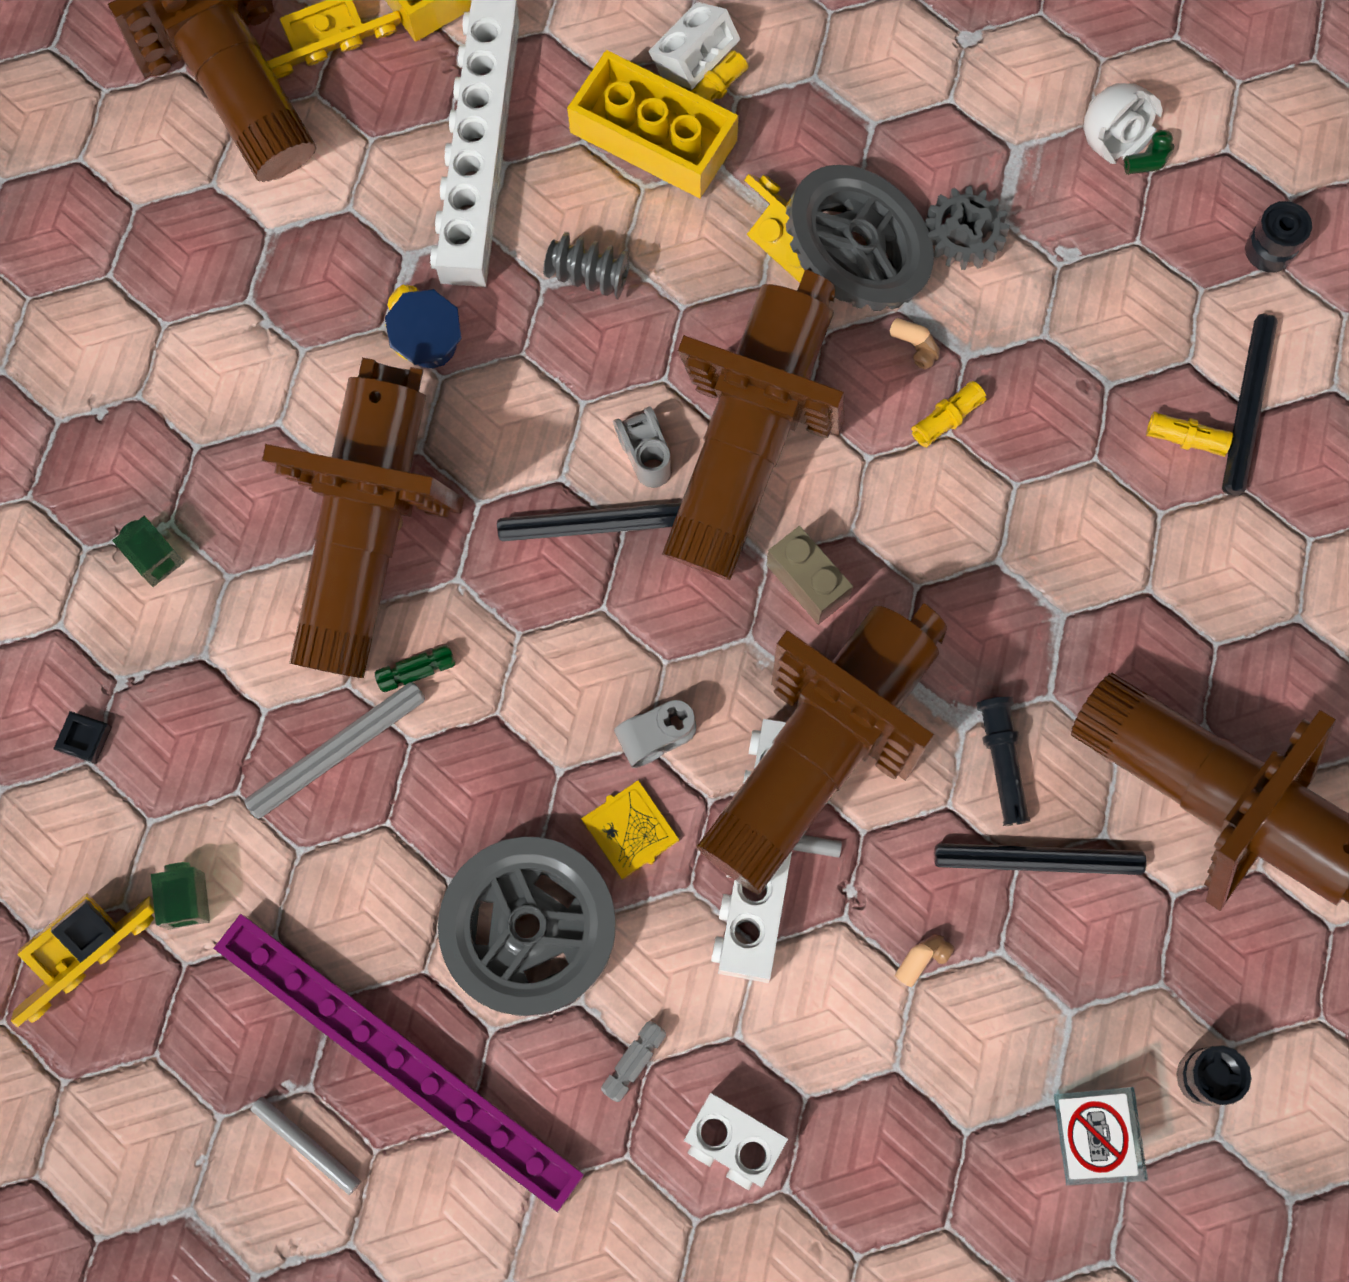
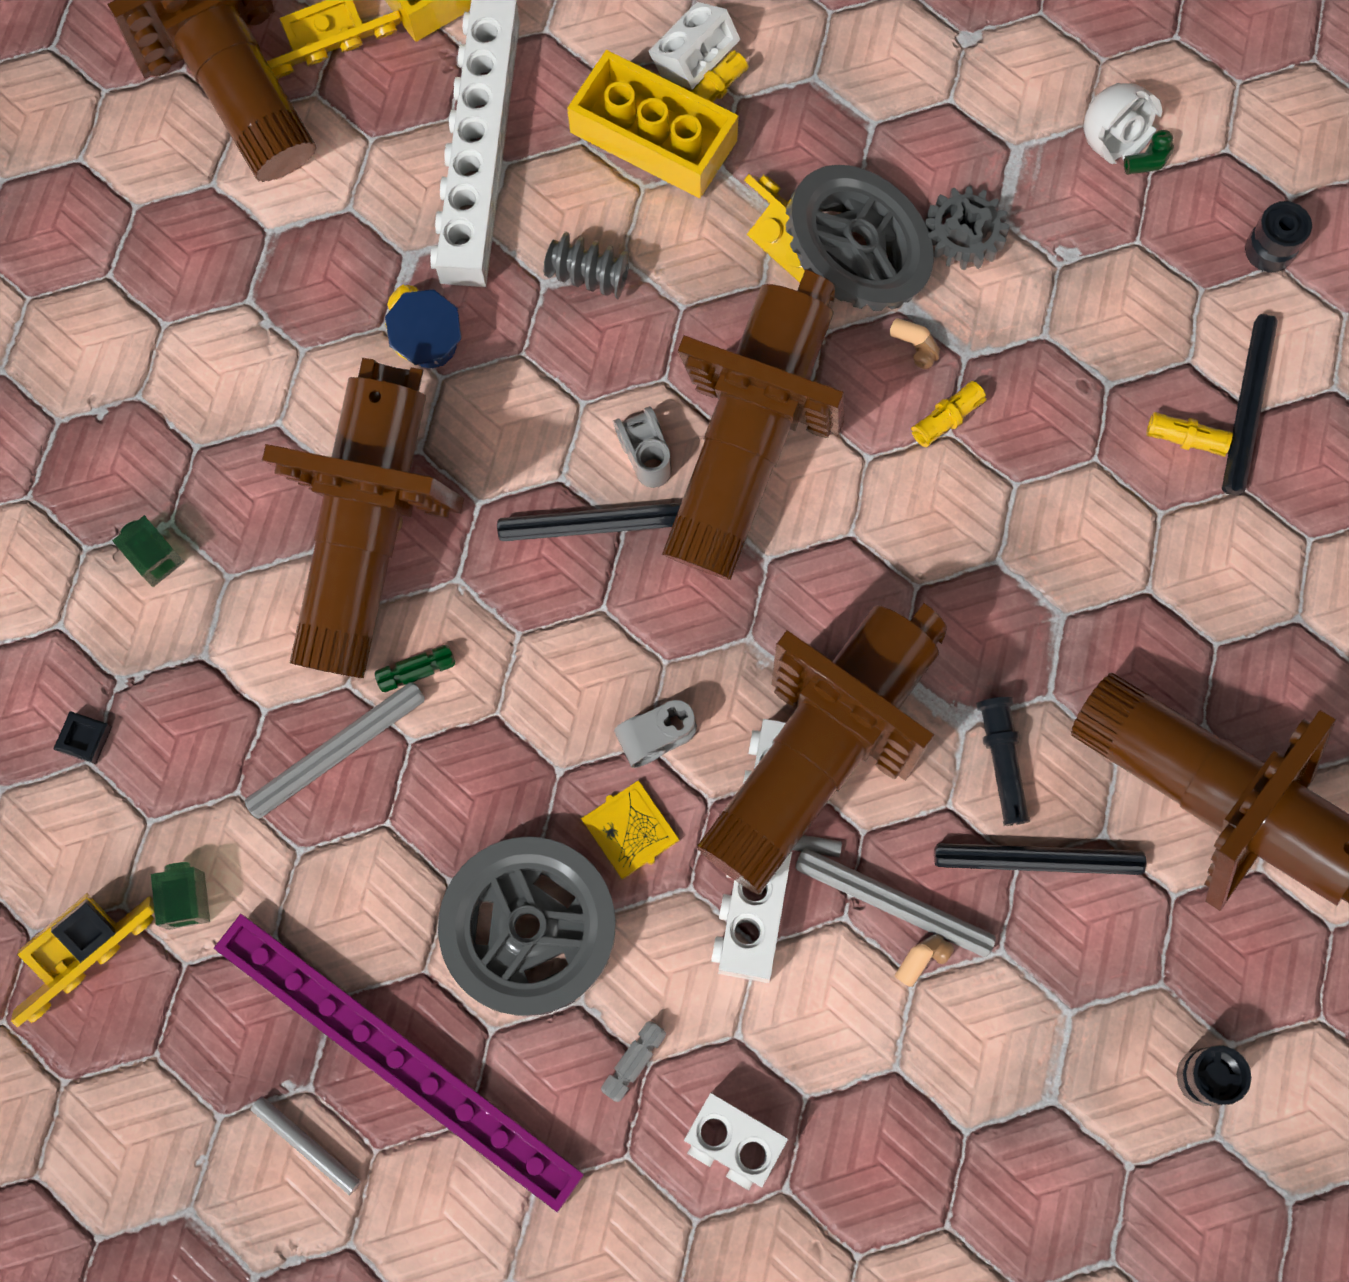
dark tan brick [766,526,853,625] -> none
piece [1053,1087,1148,1185] -> none
none -> light grey axle [796,849,996,957]

